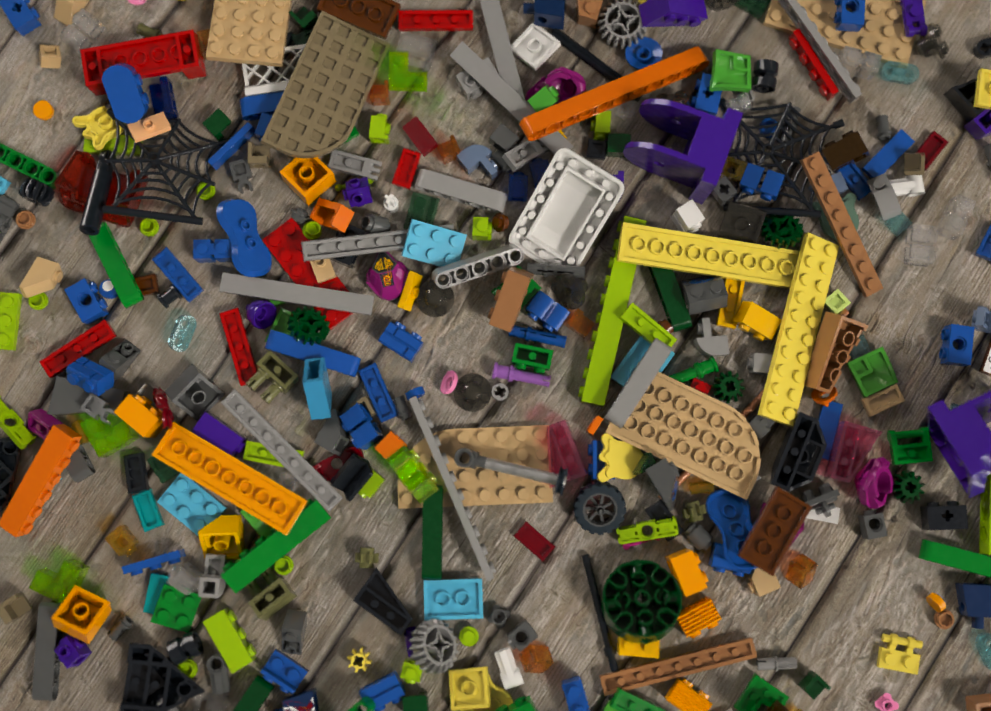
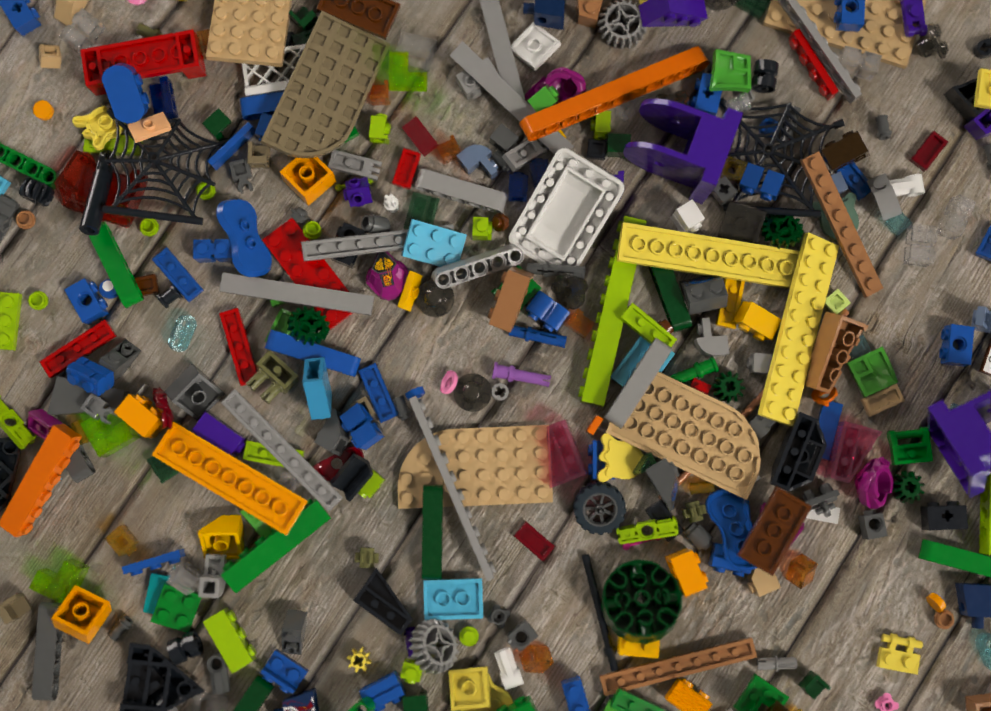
tan slope [19,257,63,298] -> none
dark purple brick [54,635,92,669] -> none
black plate [123,452,149,494] -> none
teal tile [132,488,165,532] -> none
medium azure plate [157,473,228,537] -> none
lime plate [178,659,198,678] -> none
olive brick [245,566,297,621] -> none
dark purple helmet [246,300,277,329] -> none
lime plate [274,555,294,575] -> none
orange panel [310,198,355,233] -> none
tan plate [310,259,337,283] -> none
orange panel [375,431,407,462] -> none
blue brick [378,321,424,363] -> none
clear neon green brick [386,445,439,504] -> none
red plate [399,10,473,31] -> none
piece [454,448,568,496] -> none
green brick [511,343,554,374] -> none
black axle [551,29,642,101] -> none
blue dish [625,37,663,70] -> none
light orange brick [677,596,721,638] -> none
blue tile [861,129,915,179] -> none
clear light blue plate [880,61,920,85] -> none
dark tan panel [904,153,925,175] -> none

